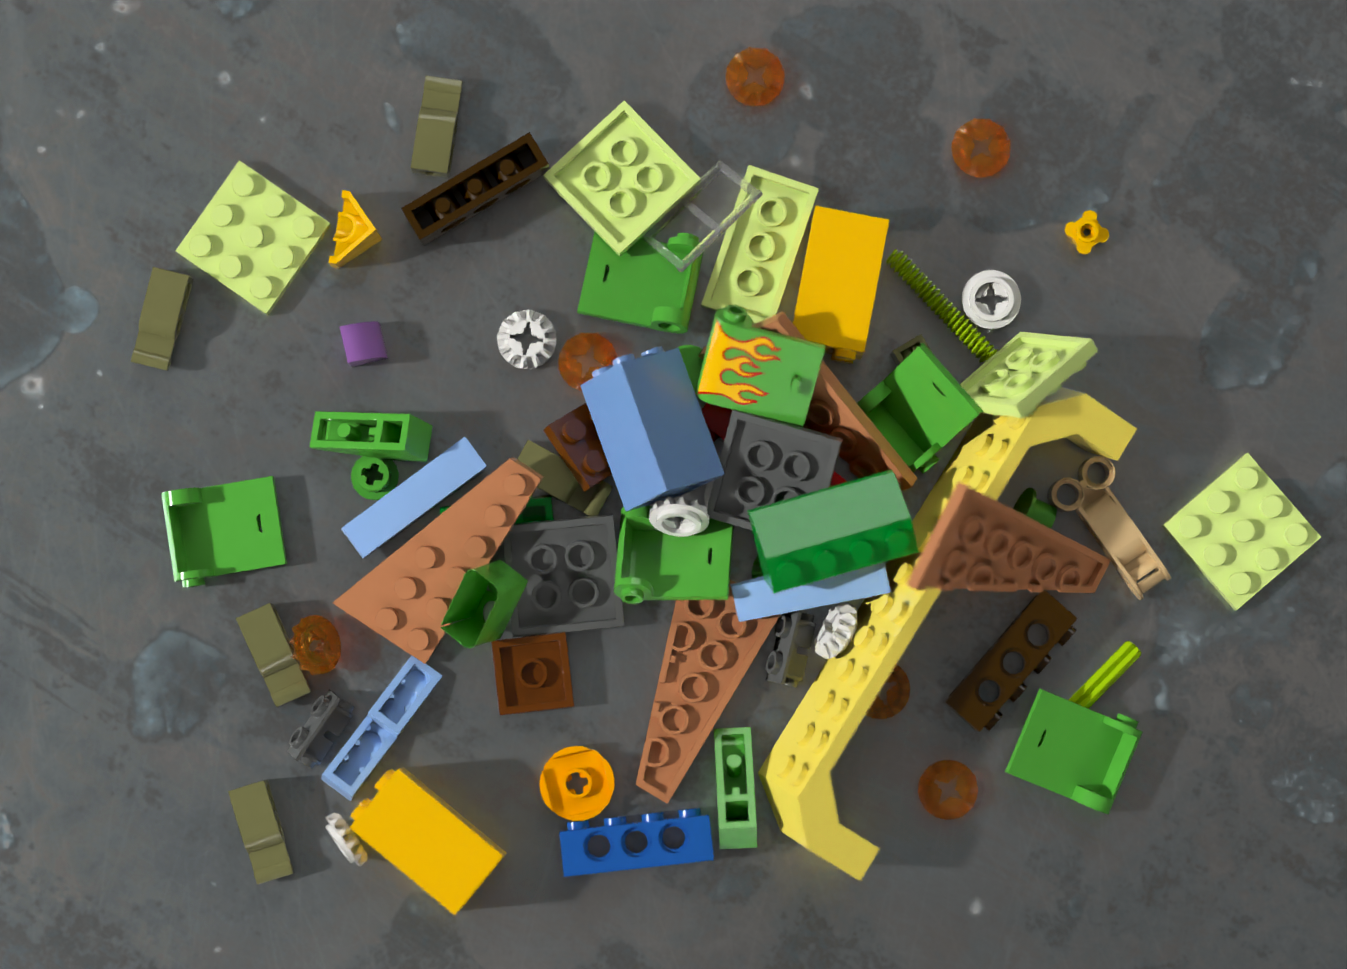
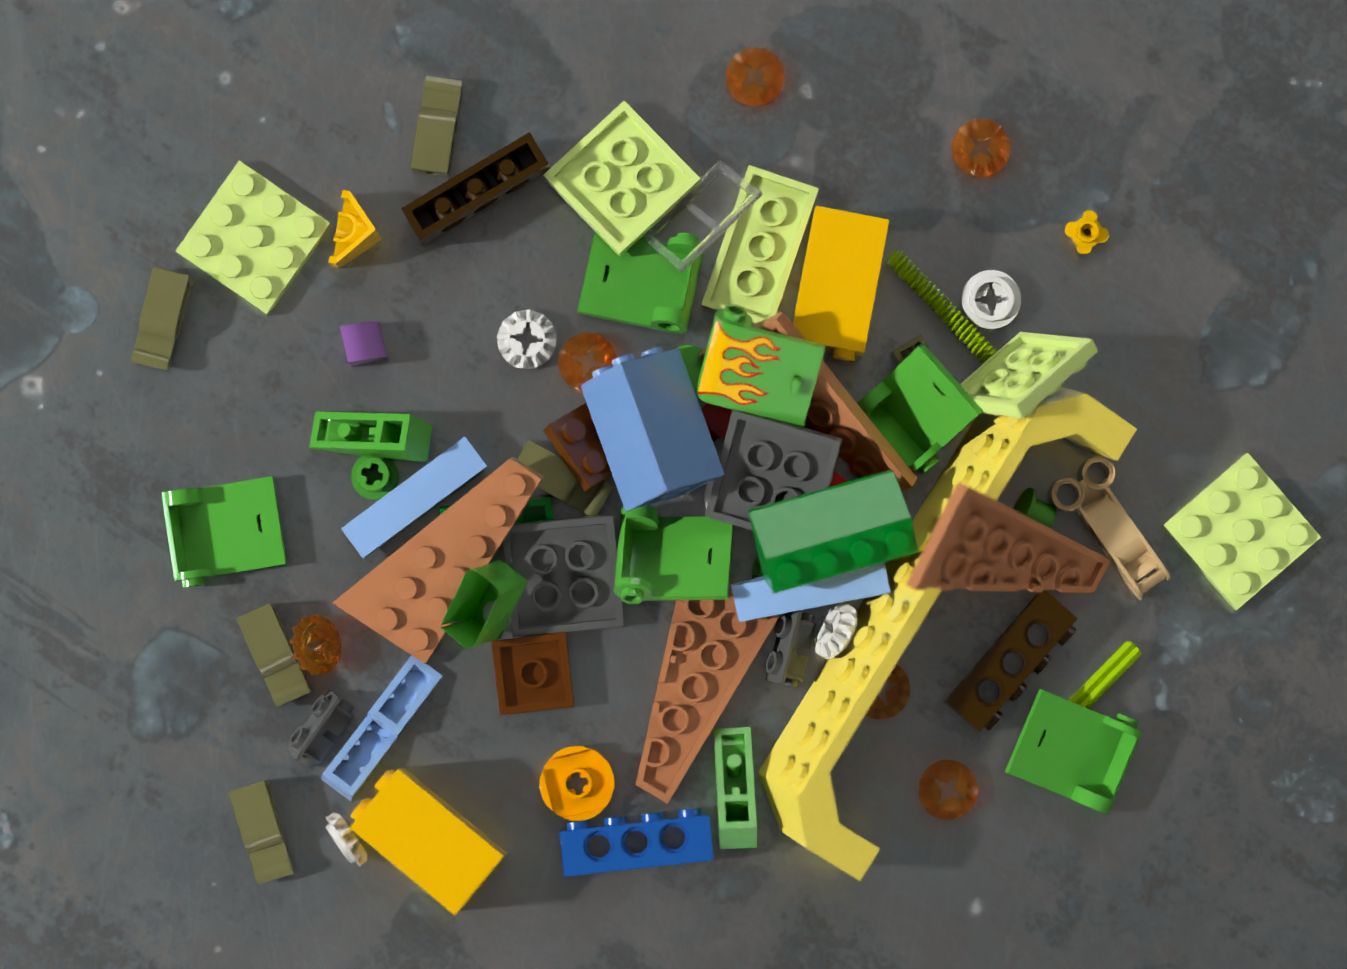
white gear [649,497,710,537] -> none

